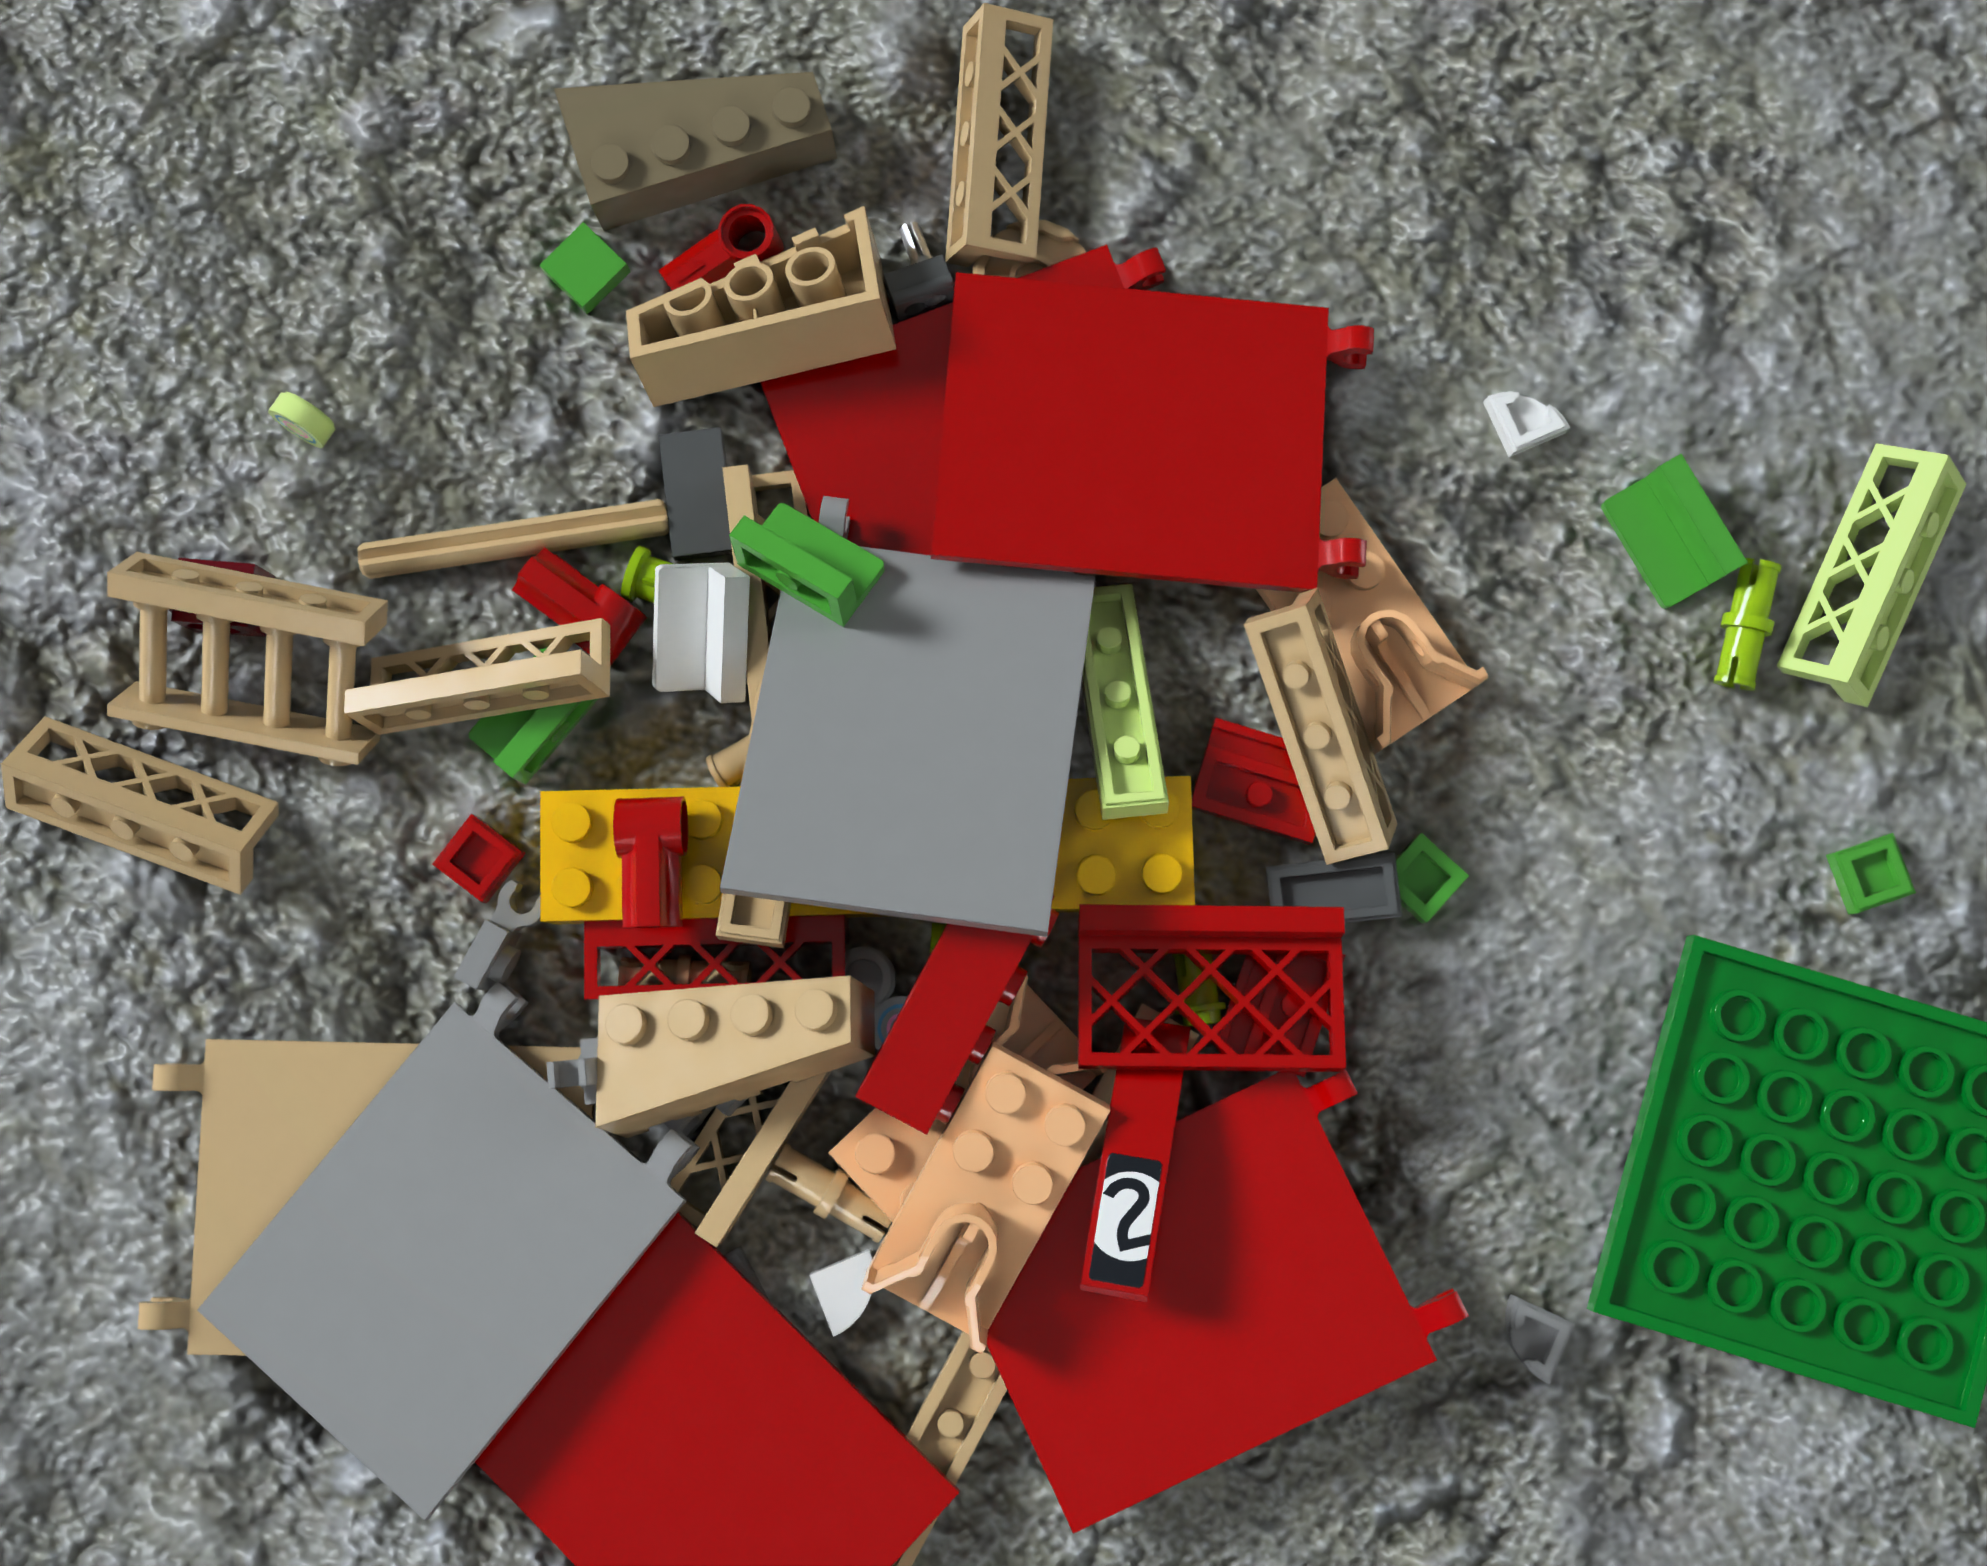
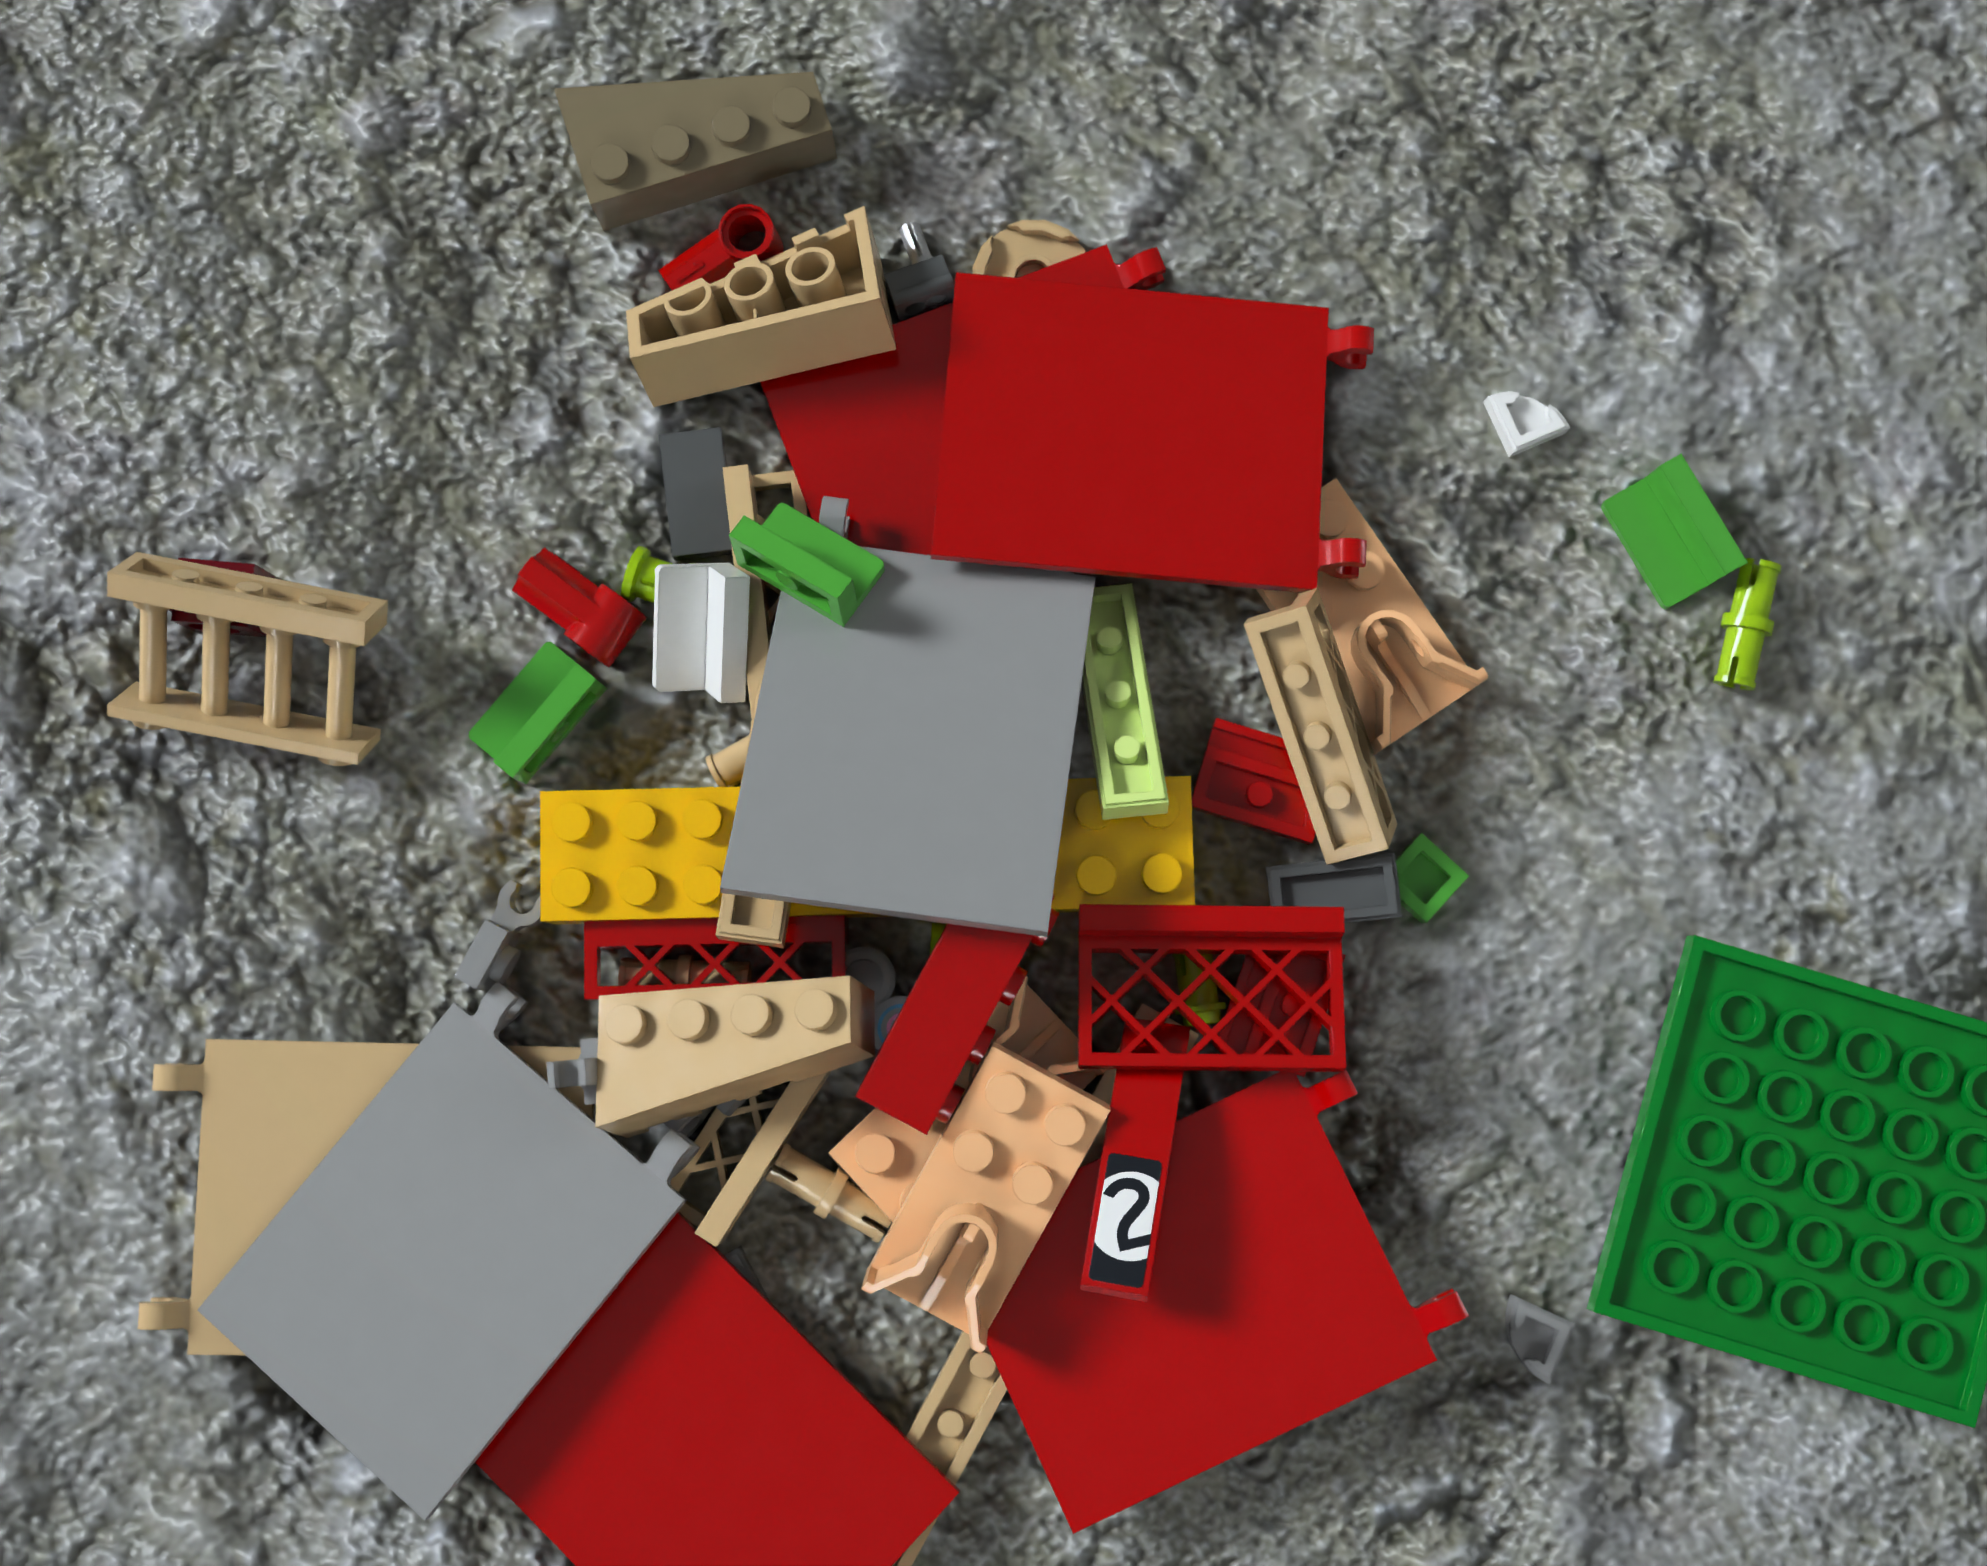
tan fence [1,716,279,895] -> none
yellowish green tile [268,392,335,448] -> none
tan fence [344,618,610,735] -> none
tan axle [358,499,669,579] -> none
red tile [432,814,526,903] -> none
bright green tile [539,222,631,315] -> none
red piece [613,796,689,928] -> none
white tile [809,1248,874,1337] -> none
tan fence [945,3,1053,267] -> none
yellowish green fence [1777,443,1966,707] -> none
bright green tile [1826,833,1916,915] -> none

